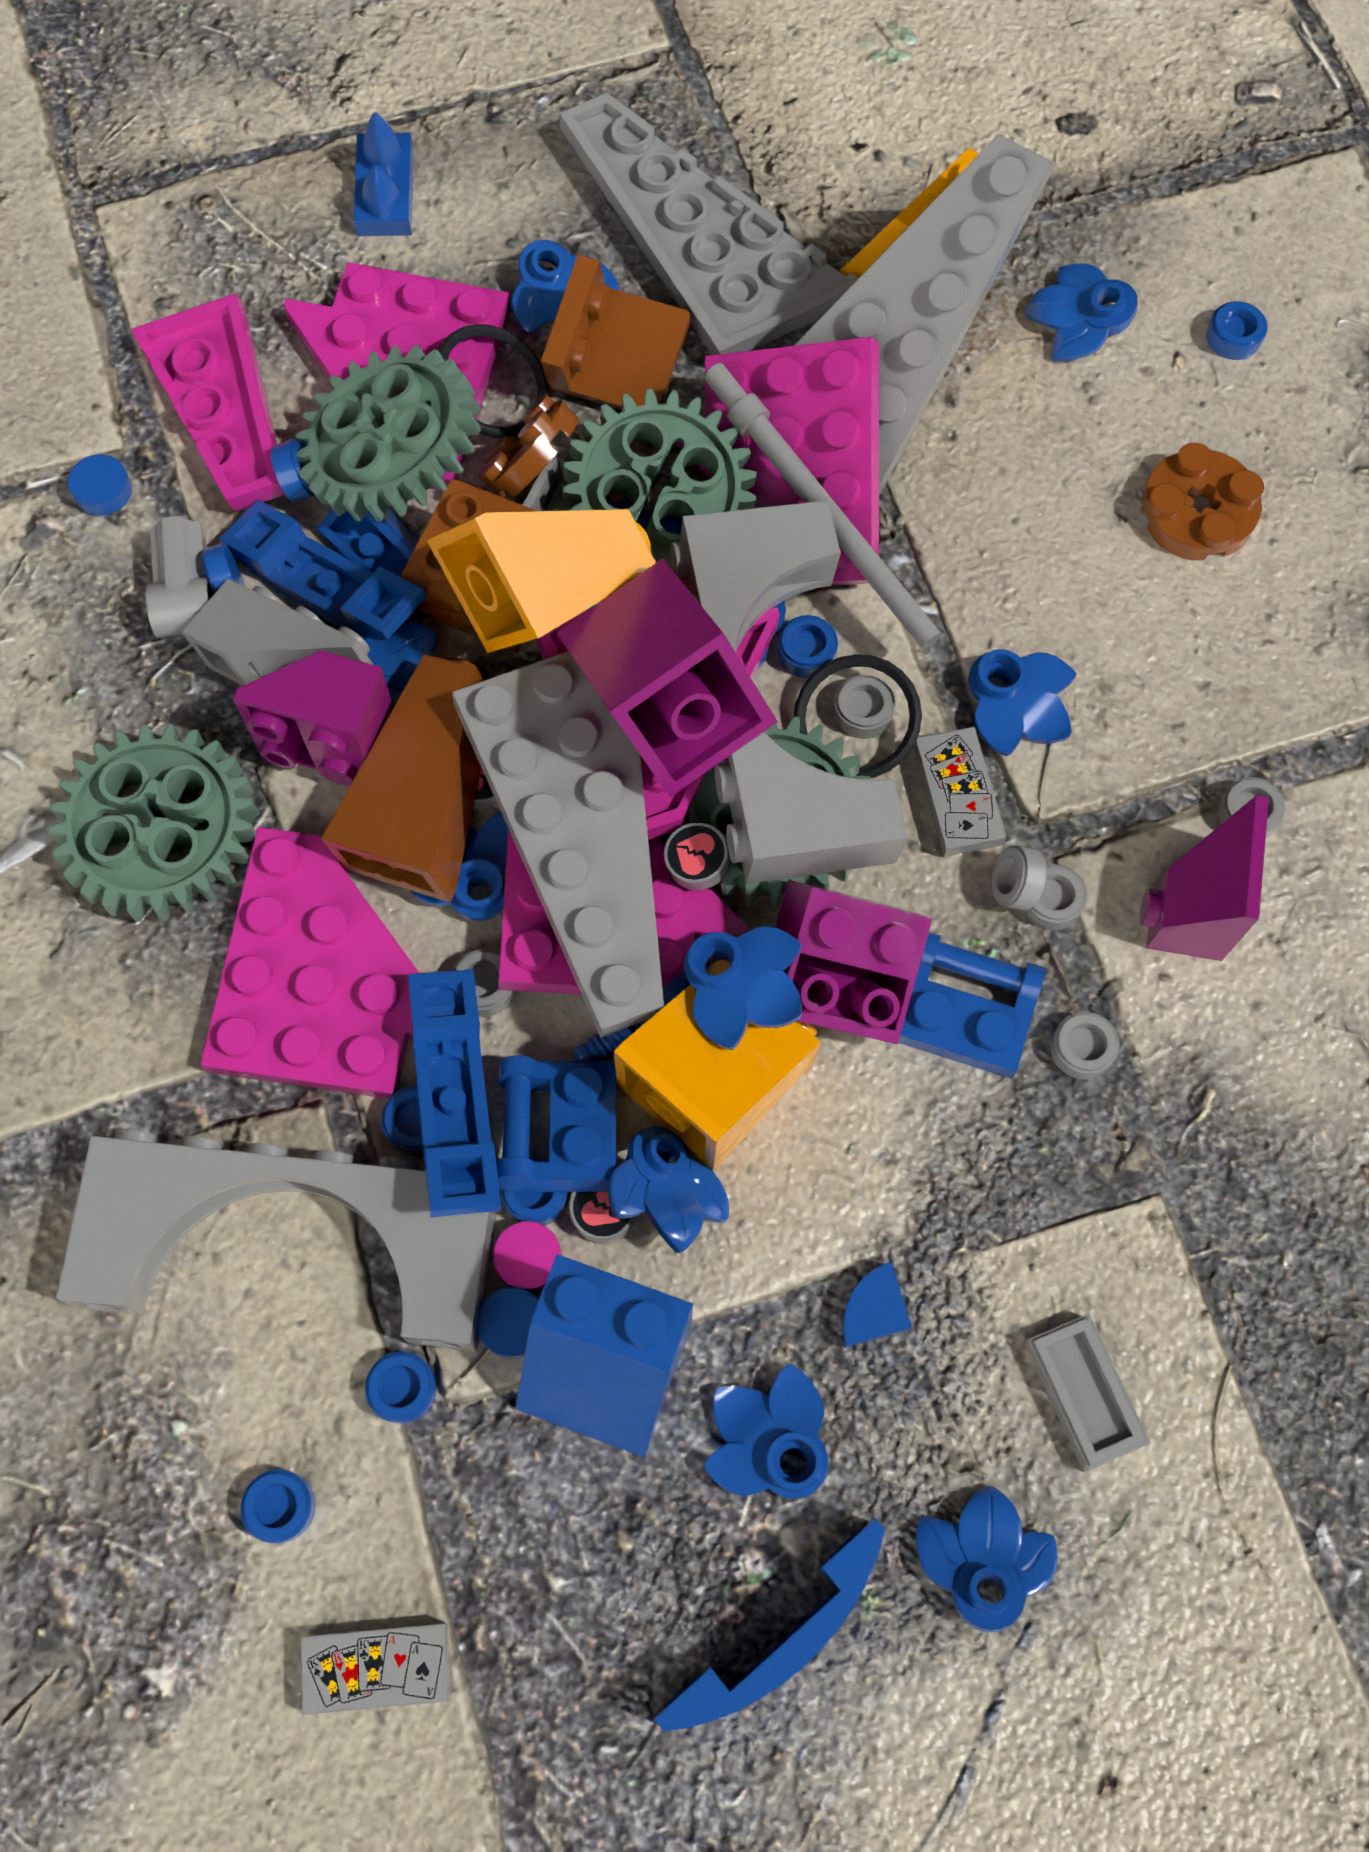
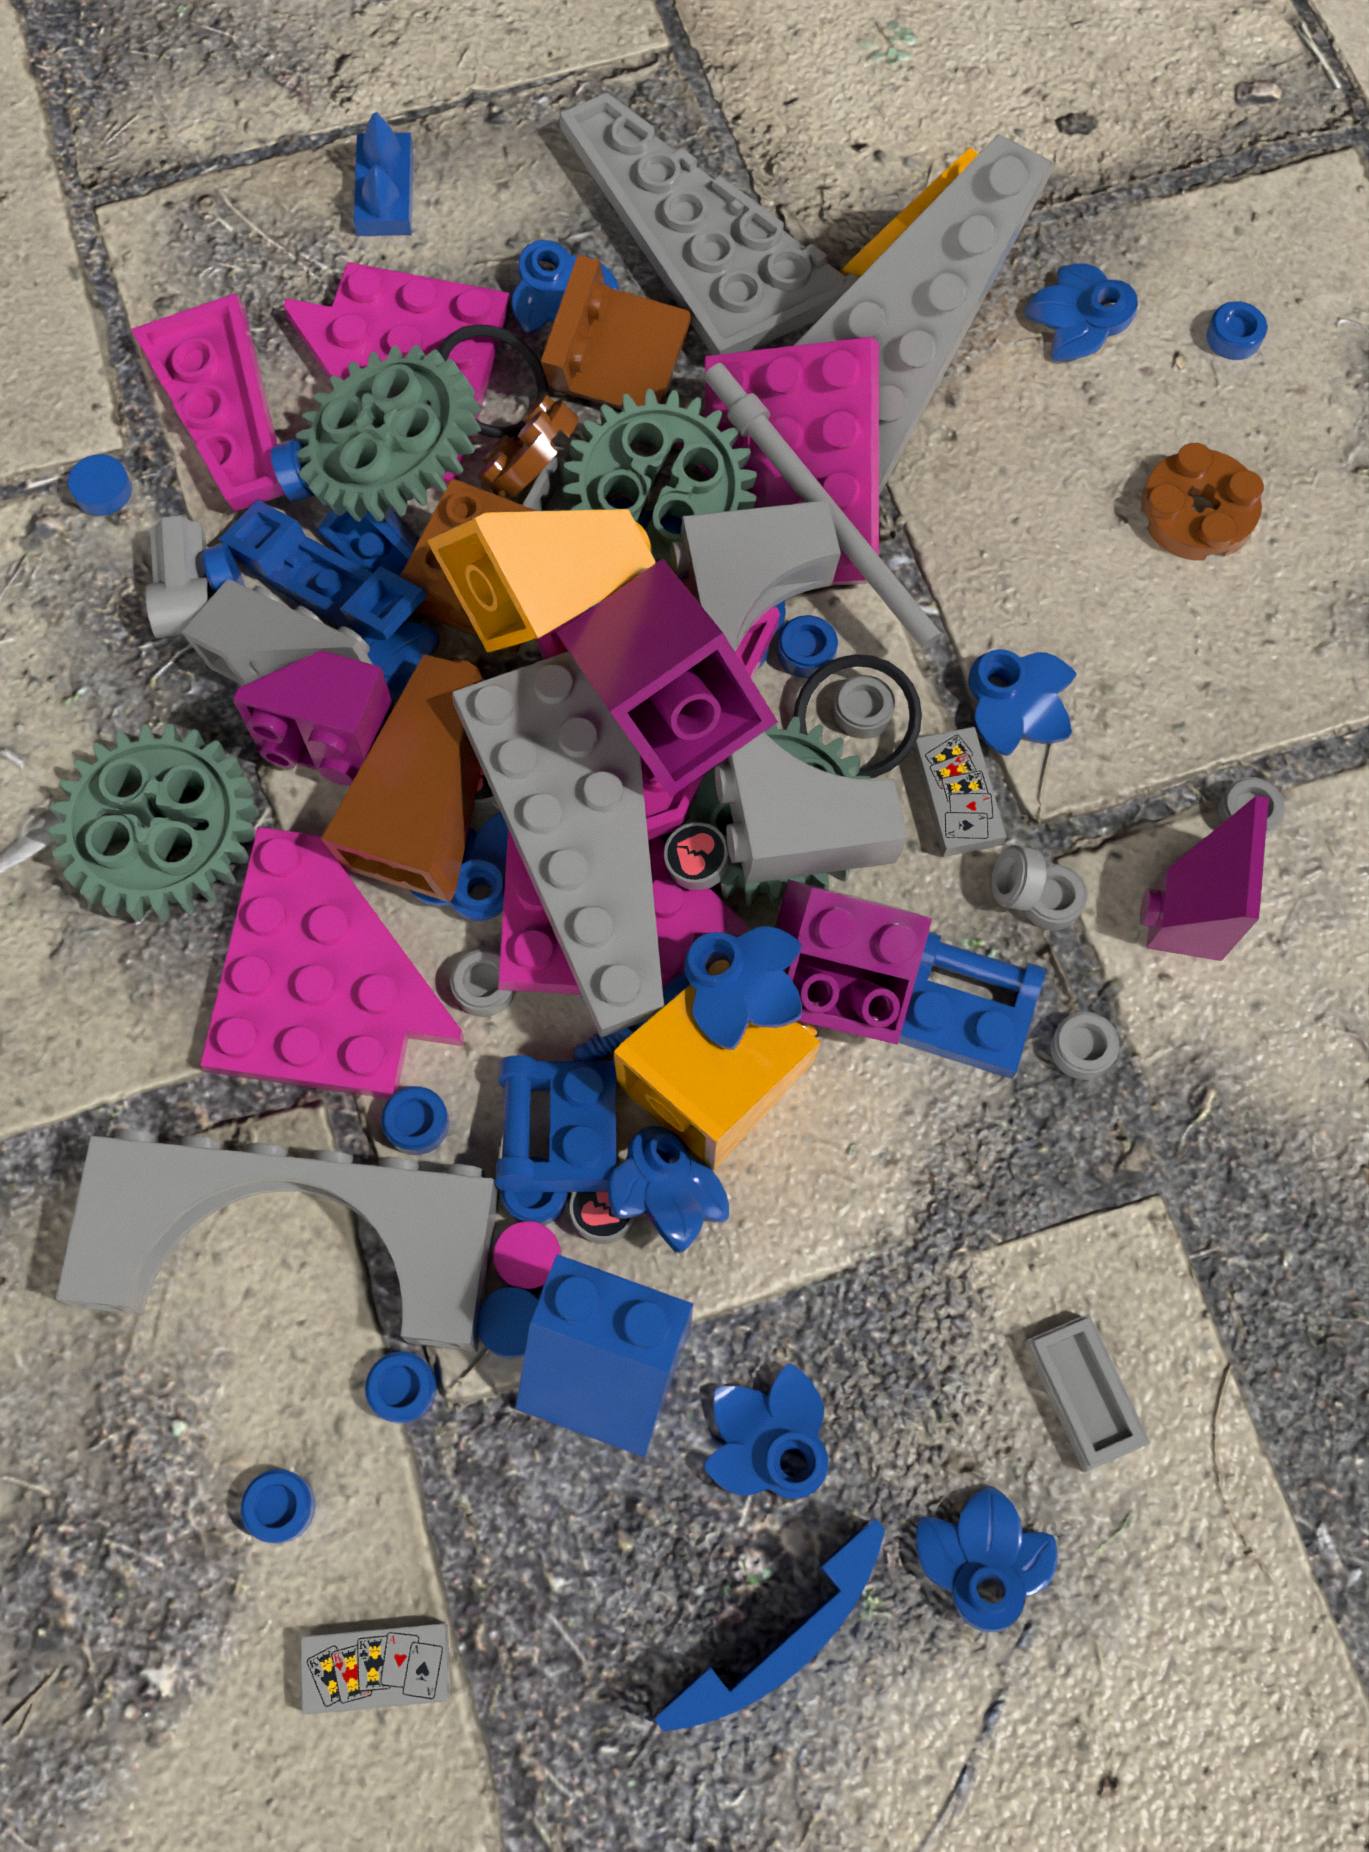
blue slope [408,969,501,1218] -> none
blue tile [842,1262,912,1349] -> none

